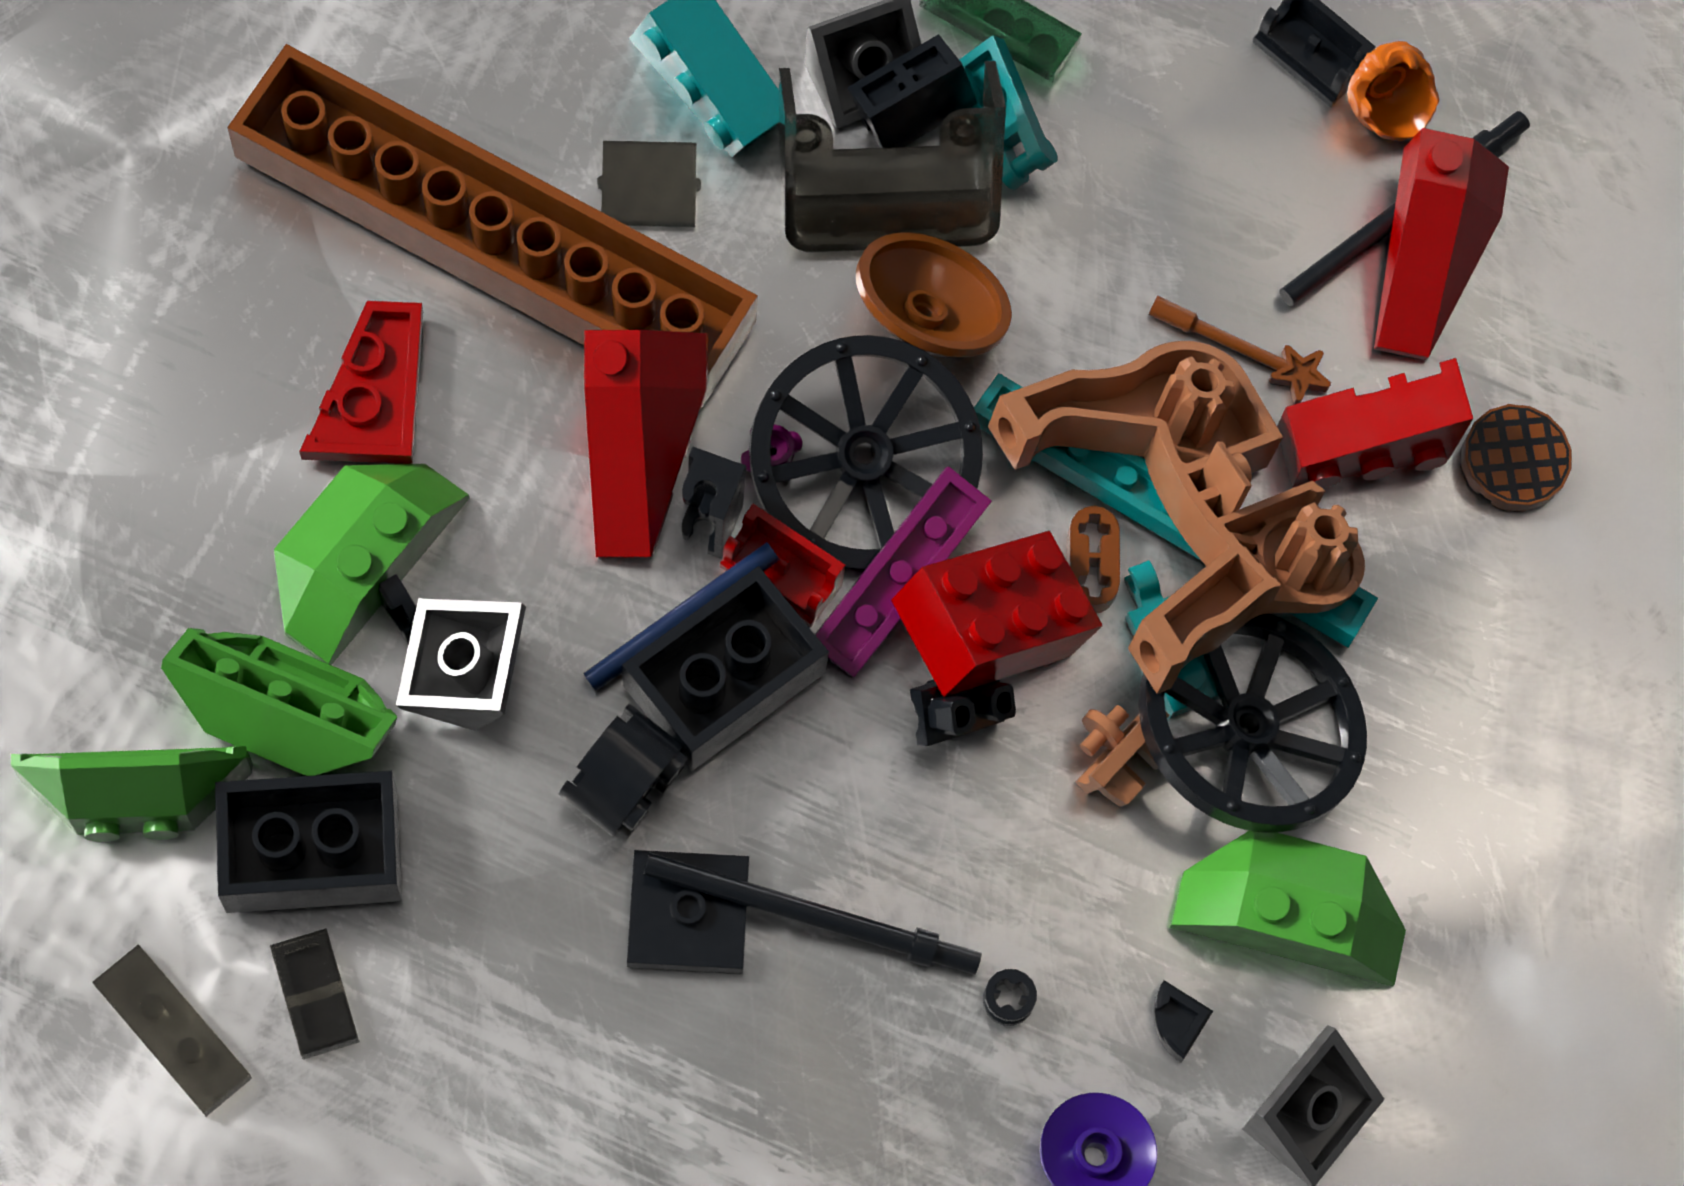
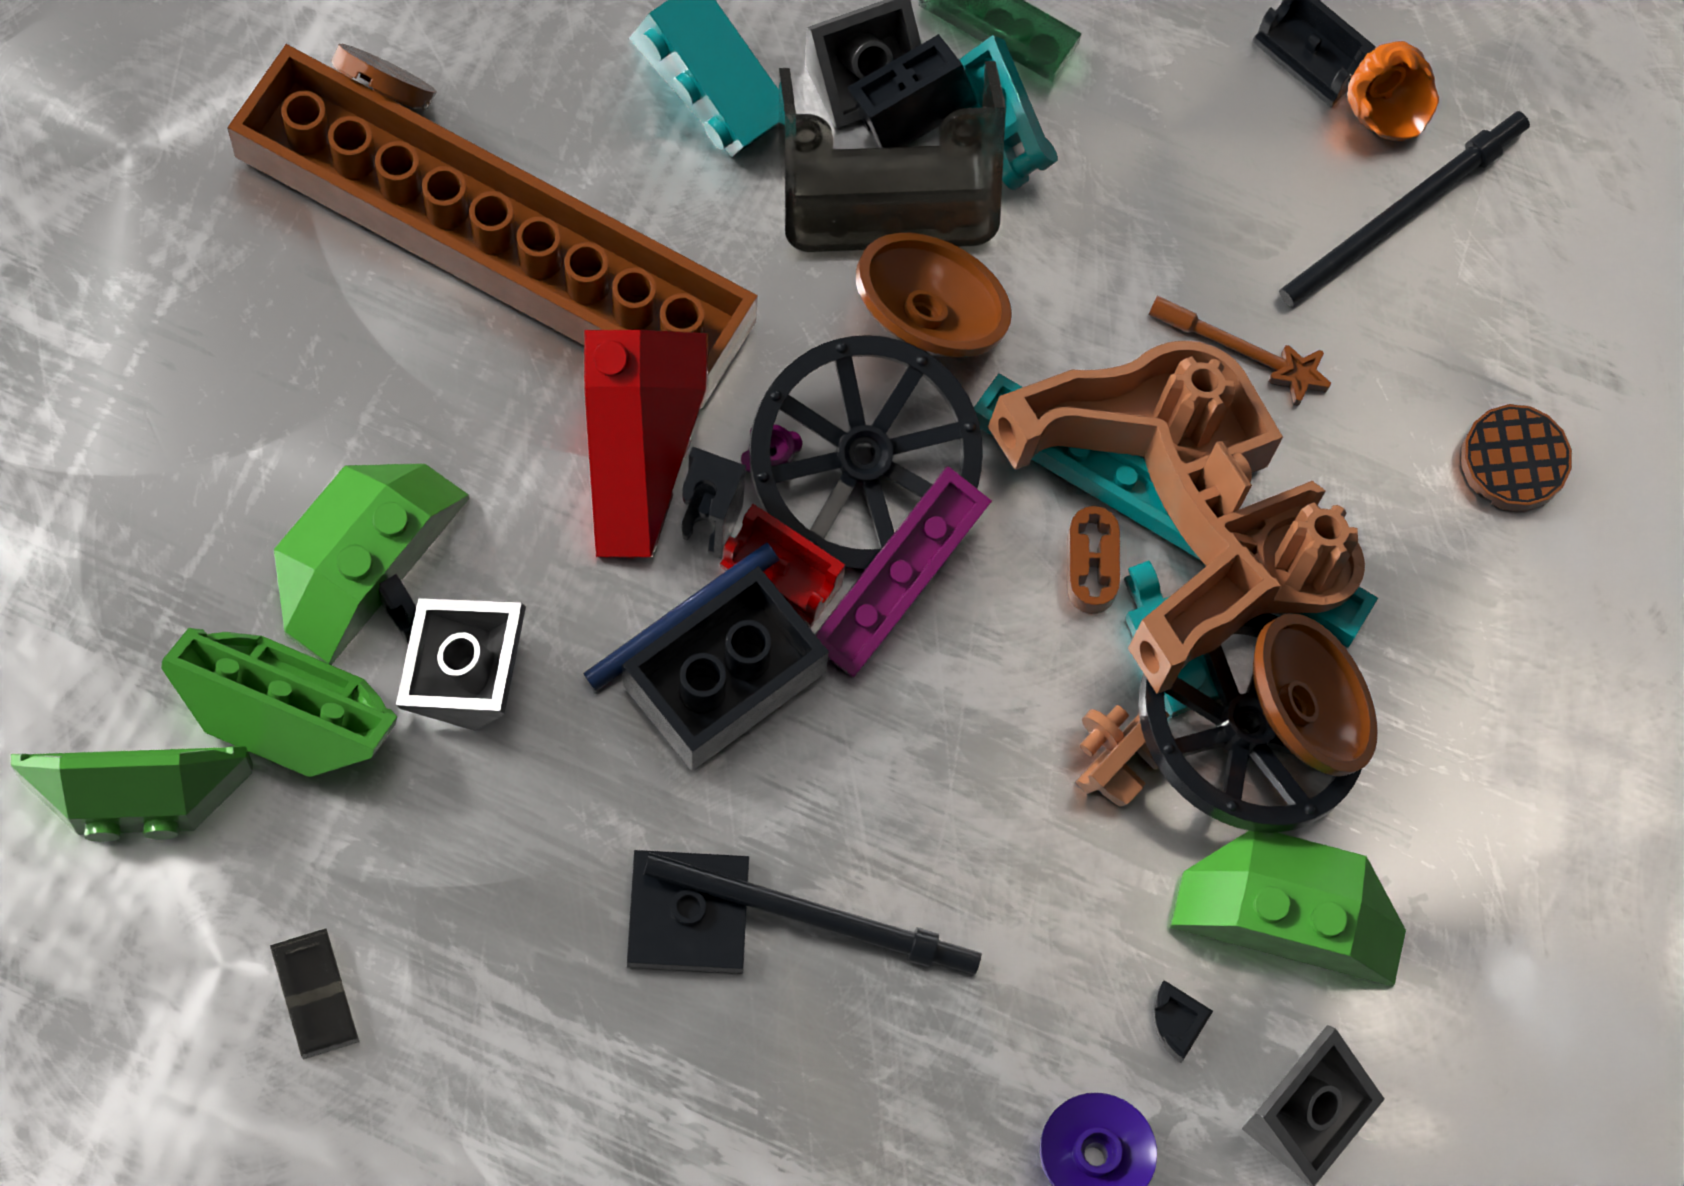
clear smoke tile [92,944,252,1117] -> none
black brick [215,770,402,913] -> none
red wing [299,301,423,464] -> none
black brick [558,703,688,839] -> none
clear smoke piece [597,141,701,227] -> none
red brick [891,530,1103,697] -> none
black hips [910,679,1016,746] -> none
black bush [983,969,1037,1026] -> none
red wedge [1277,358,1474,489] -> none
red wedge [1374,128,1509,360] -> none
none -> dark orange tile [331,43,437,110]
none -> dark orange dish [1253,614,1378,776]

